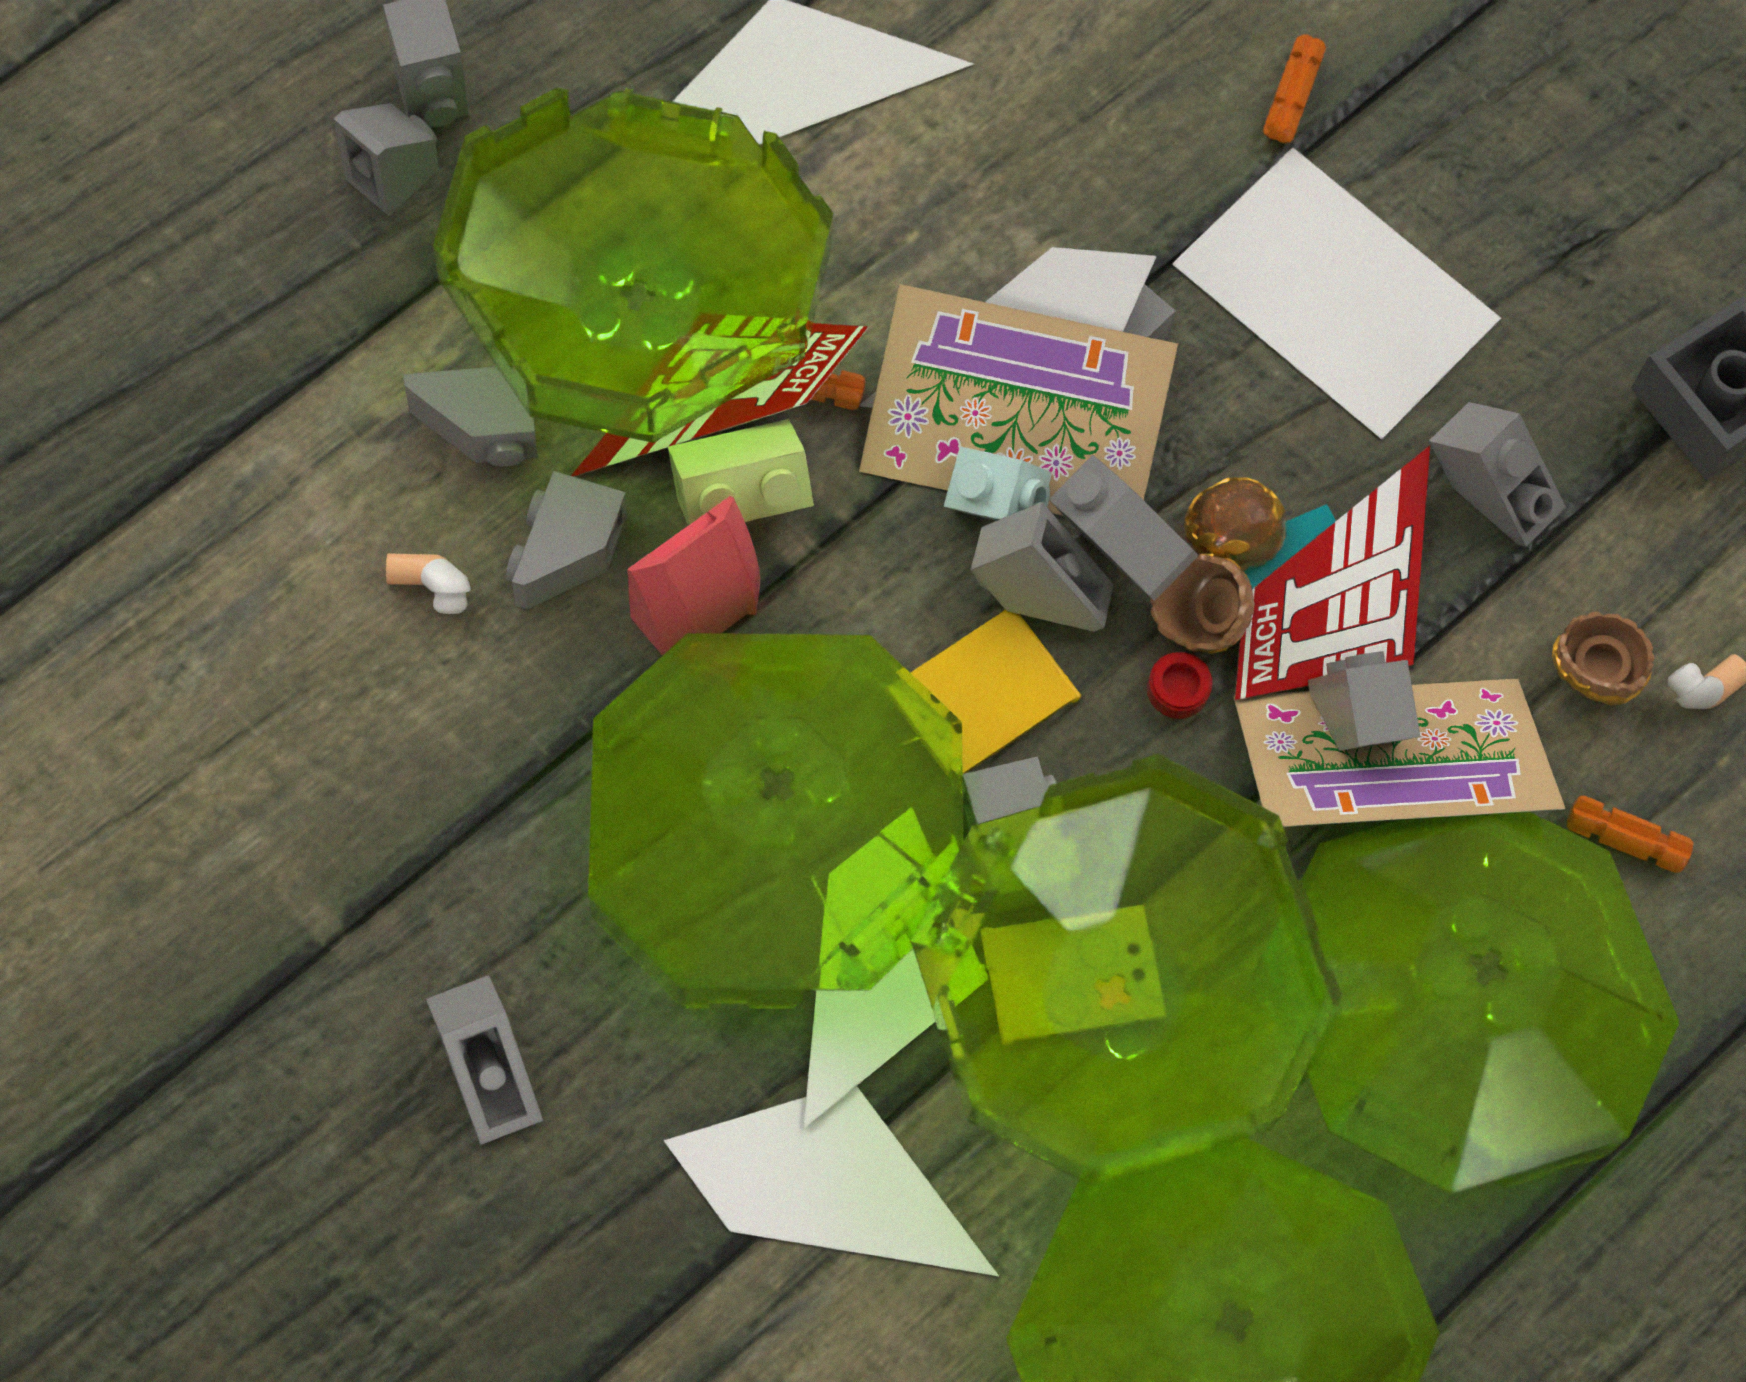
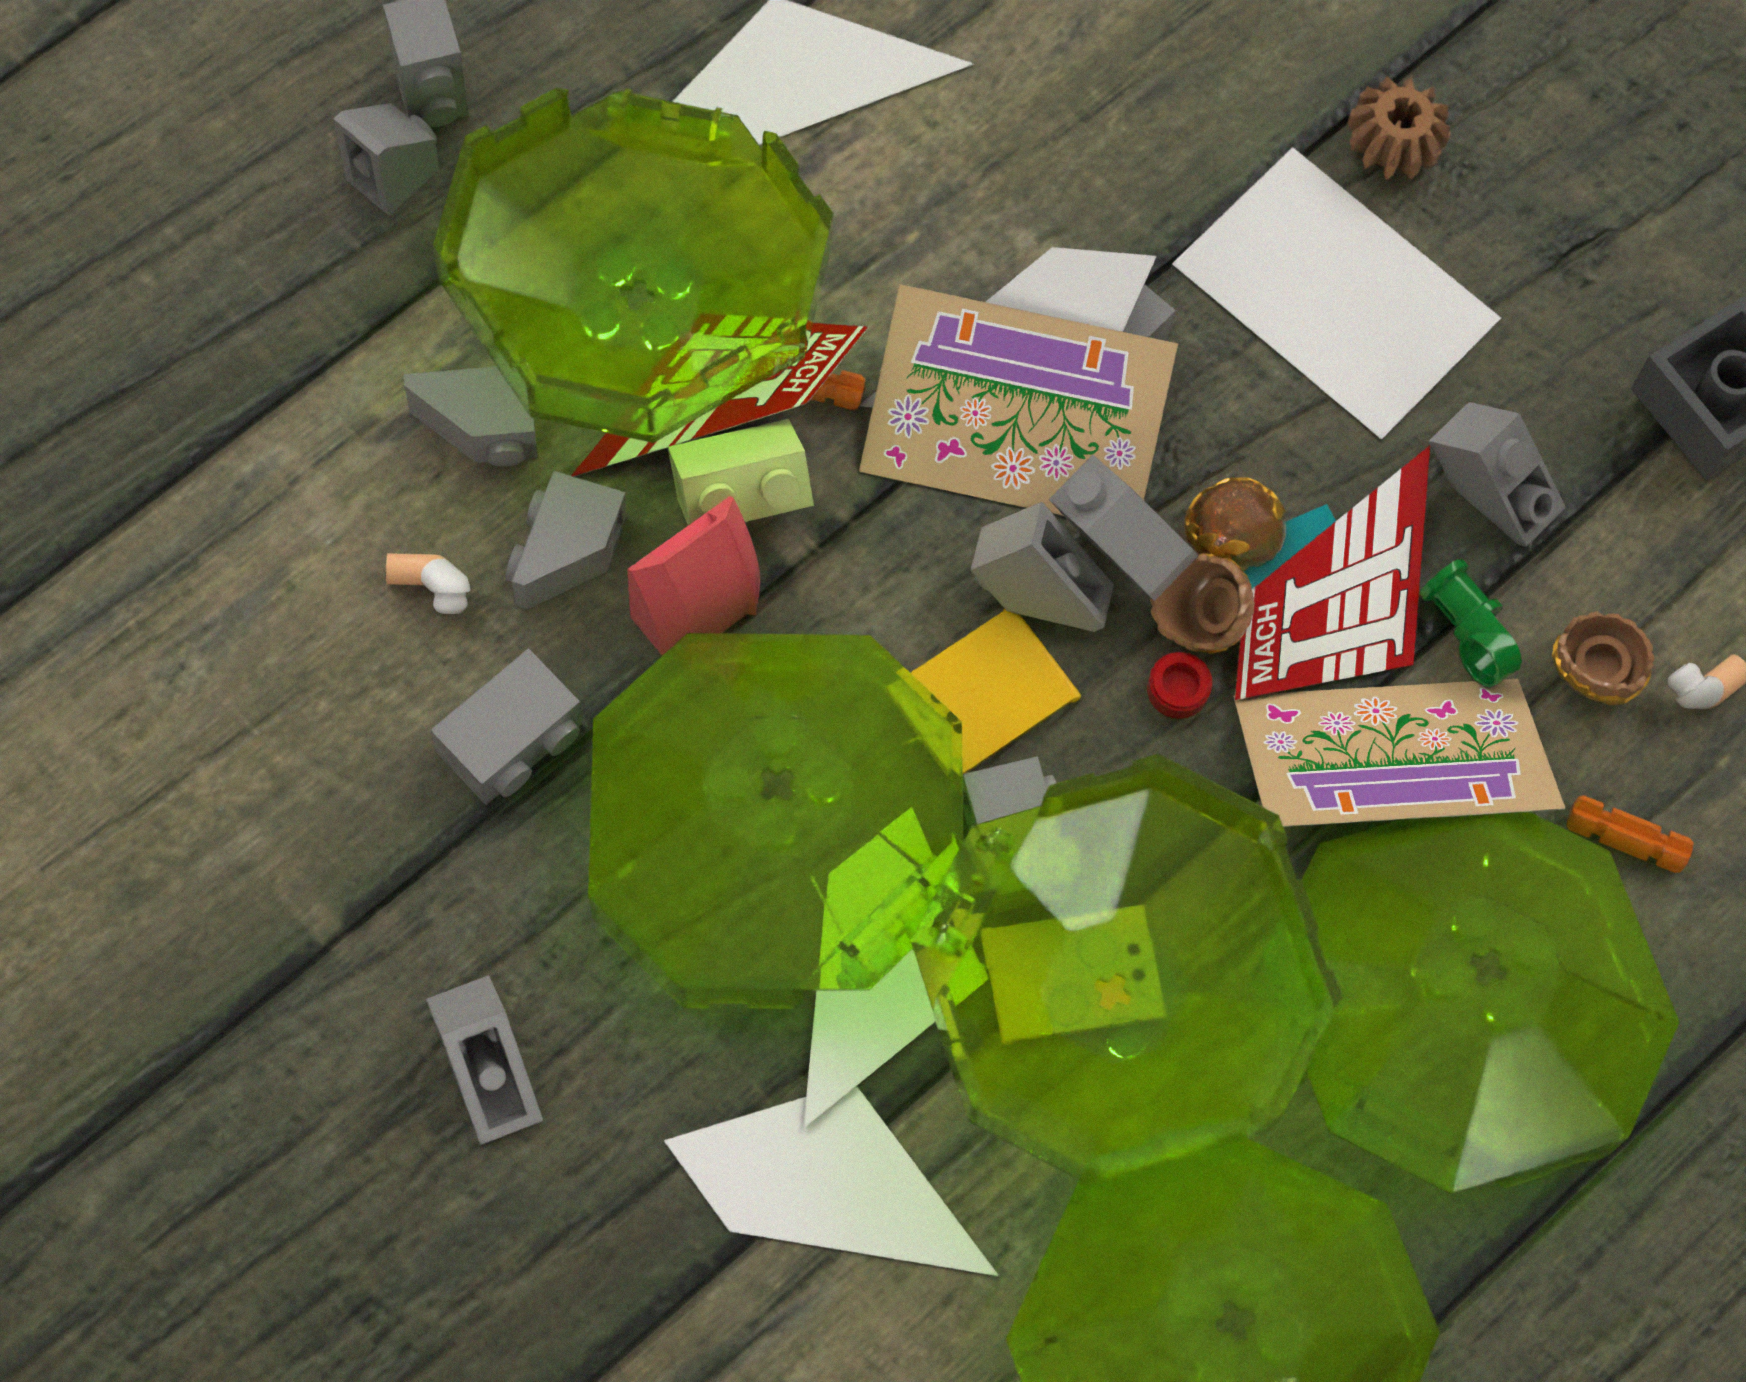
light aqua bracket [944,446,1051,521] -> none
orange axle [1263,34,1326,143] -> none
light grey slope [1308,651,1421,751] -> none
none -> light grey brick [431,648,583,805]
none -> medium nougat gear [1348,76,1451,180]
none -> green connector [1419,559,1522,687]

